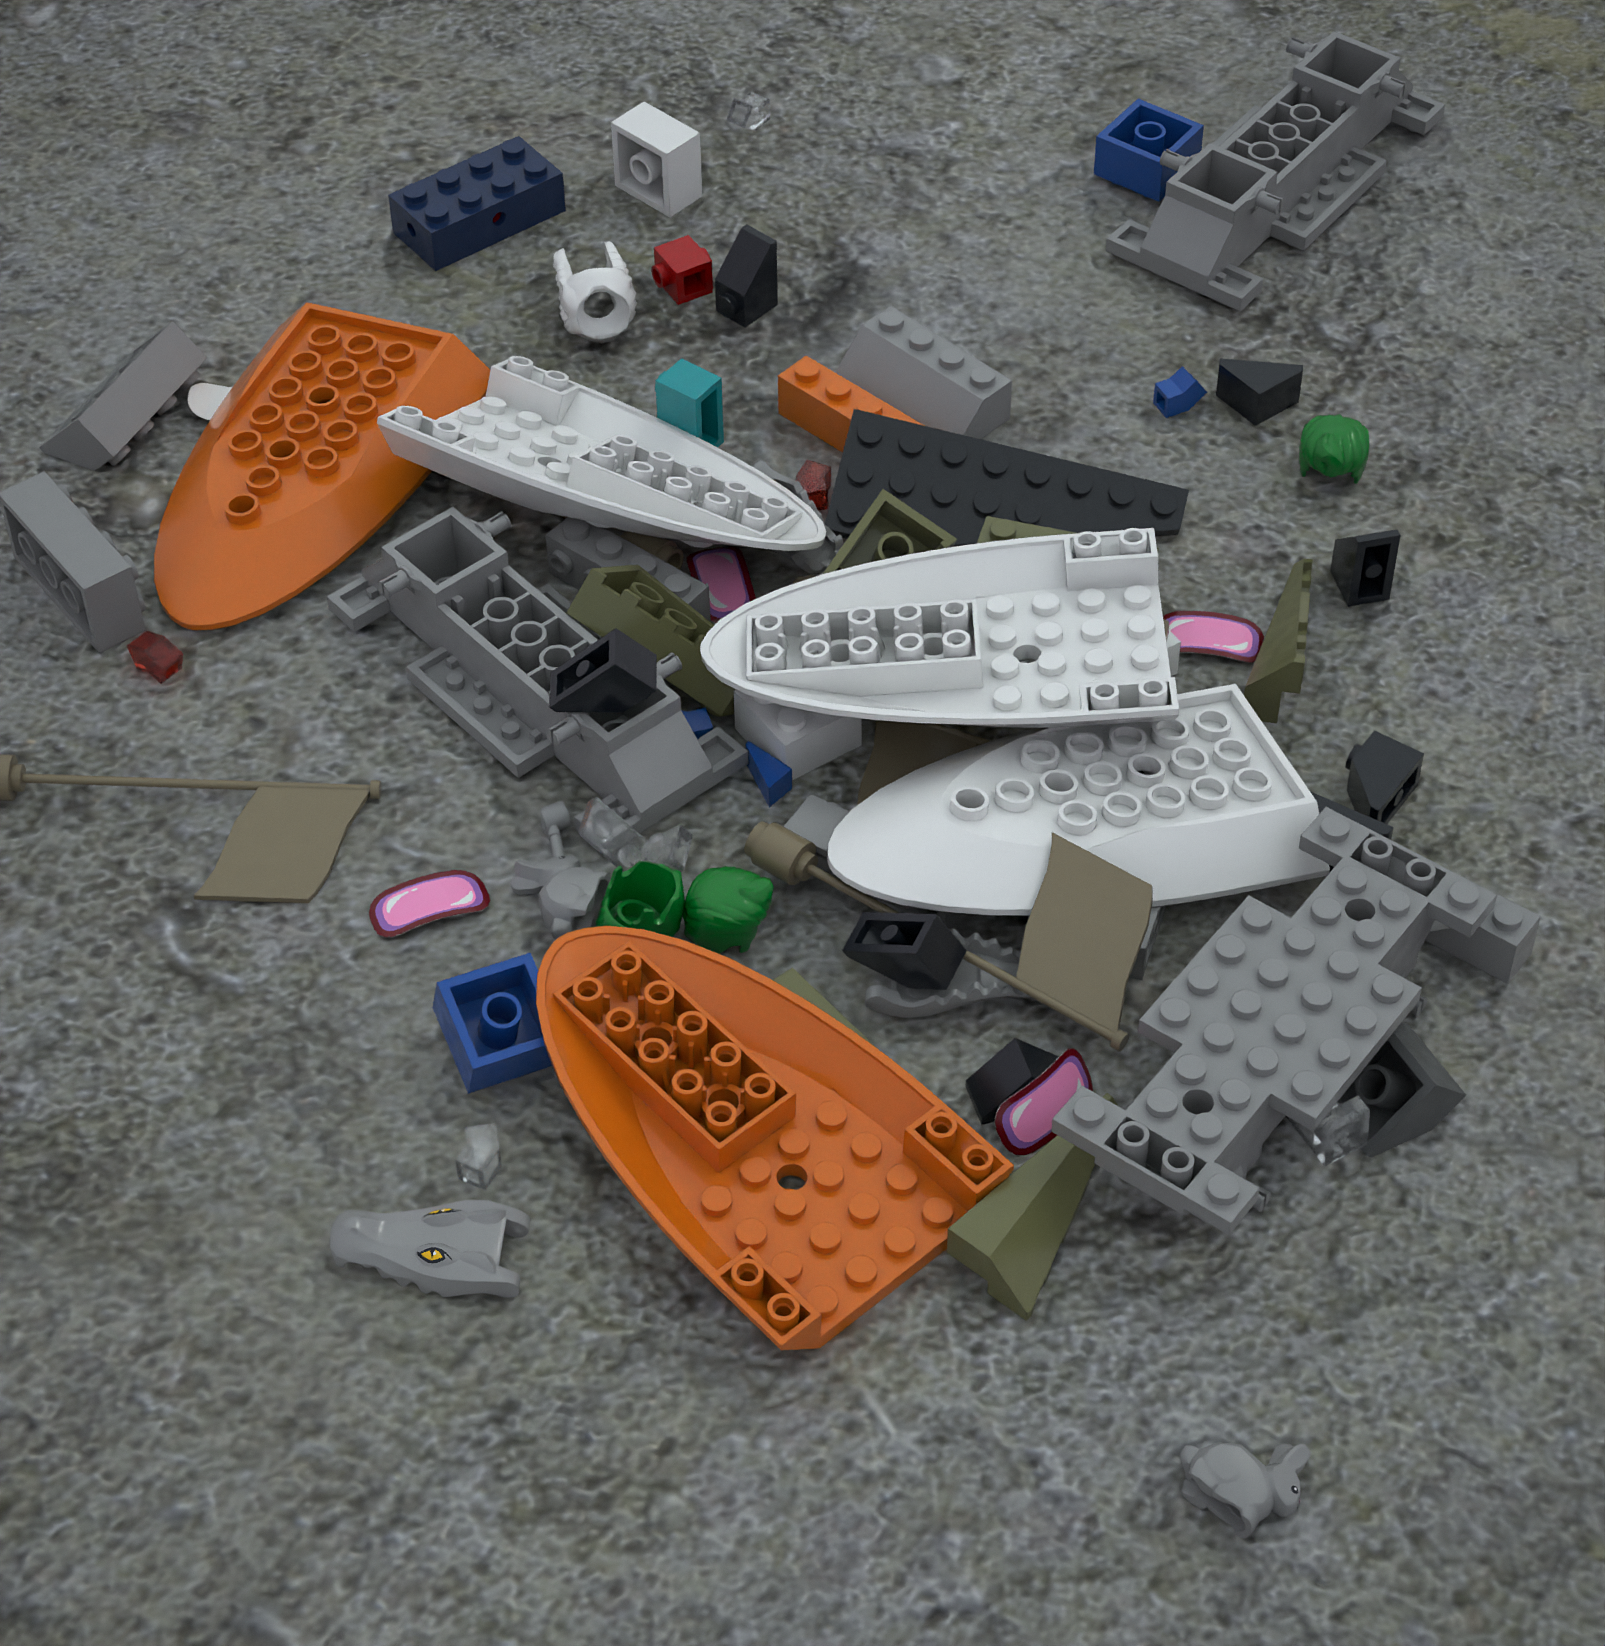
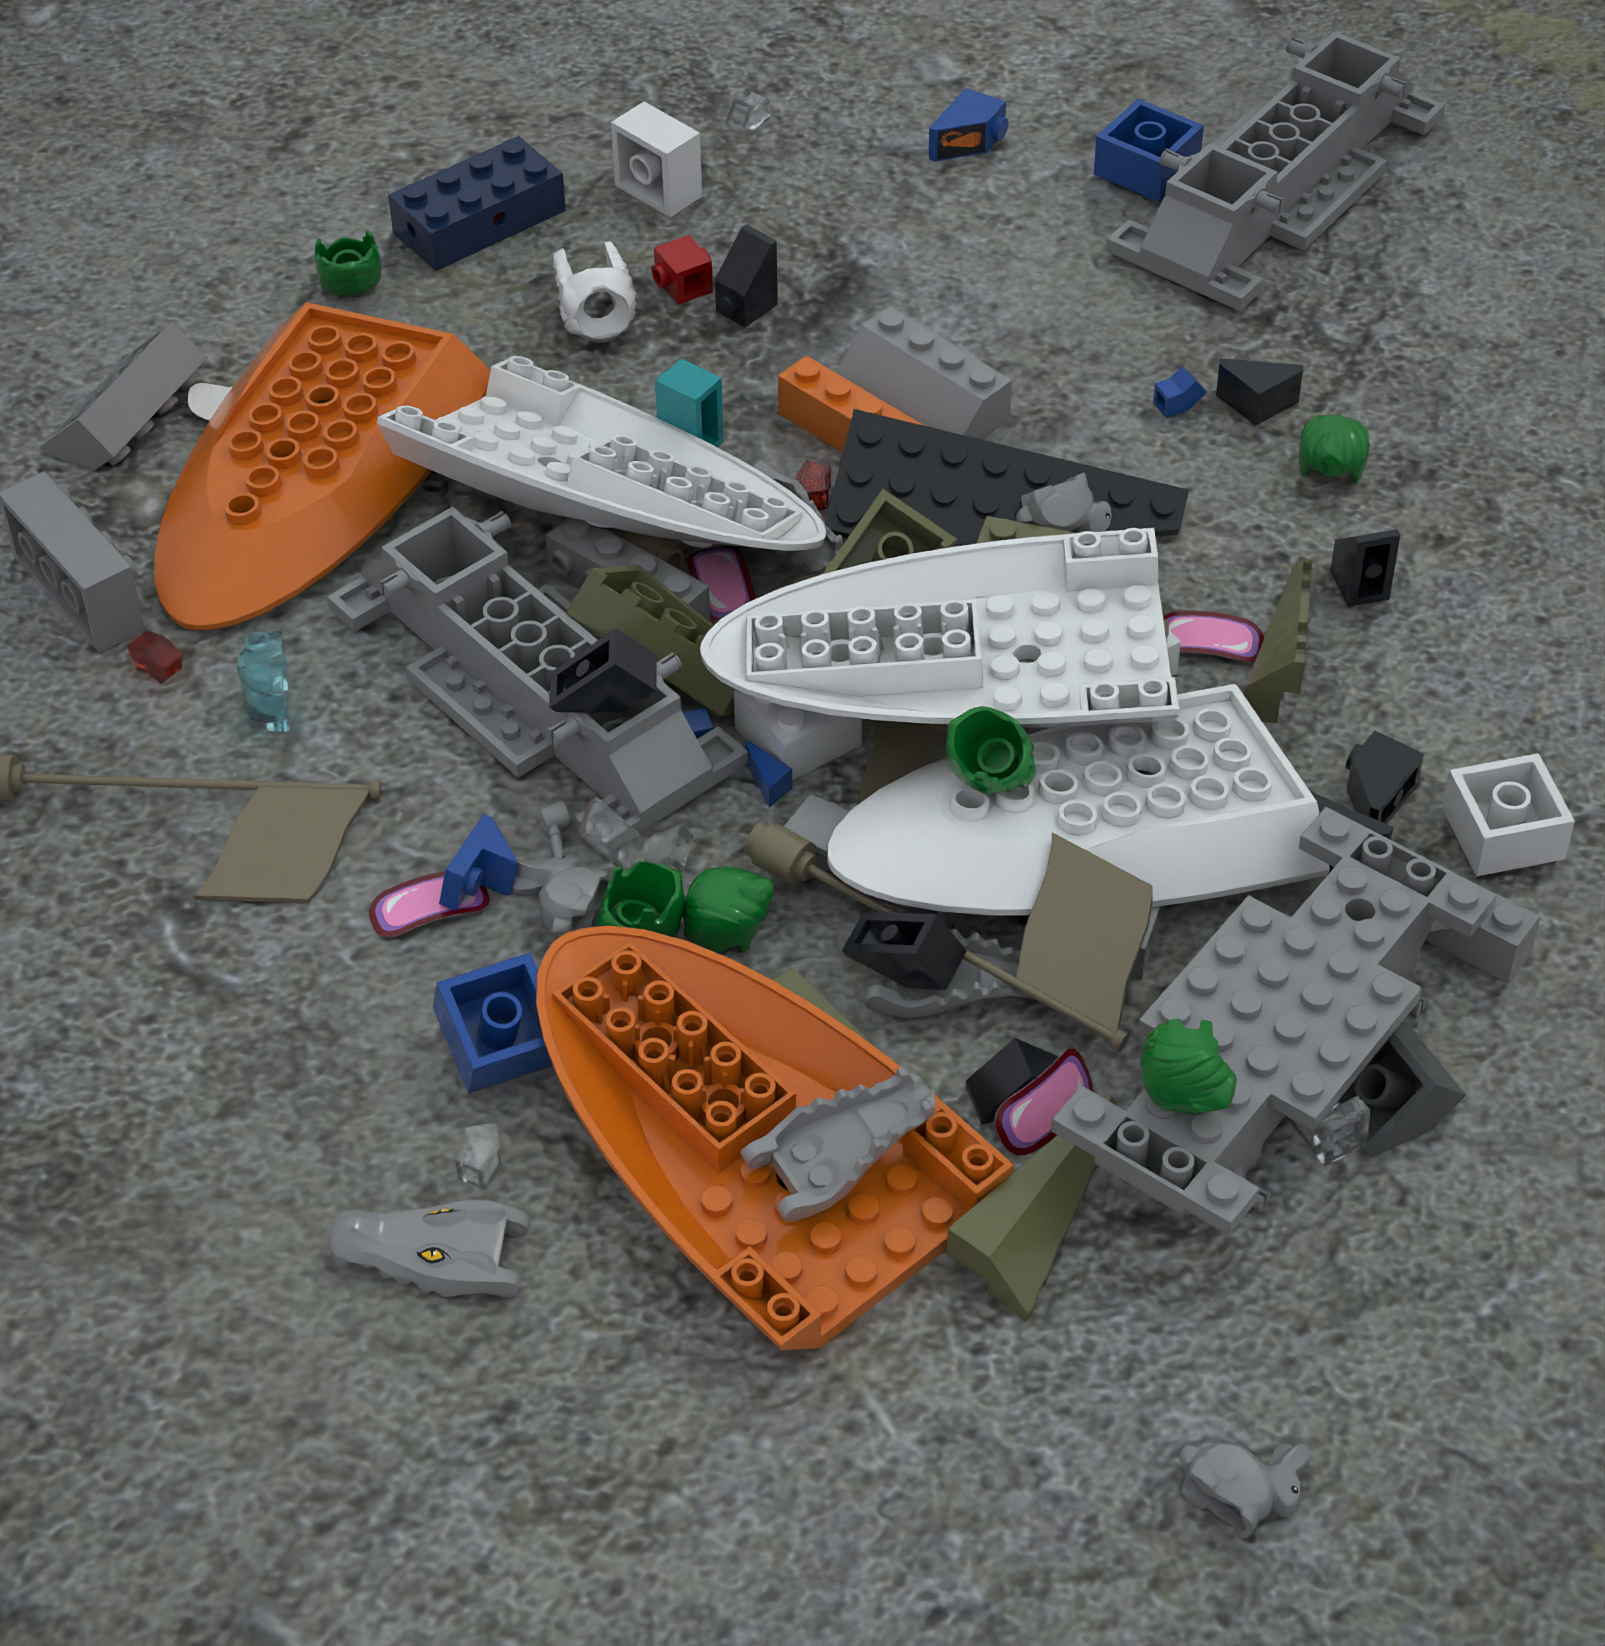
none -> clear light blue cylinder [236,630,289,732]
none -> green hair [314,230,382,297]
none -> blue slope [439,814,517,911]
none -> light grey animal [740,1067,936,1222]
none -> blue slope [929,88,1009,162]
none -> green hair [946,706,1036,794]
none -> light grey animal [1016,472,1112,533]
none -> green hair [1140,1018,1237,1114]
none -> white brick [1442,753,1575,877]

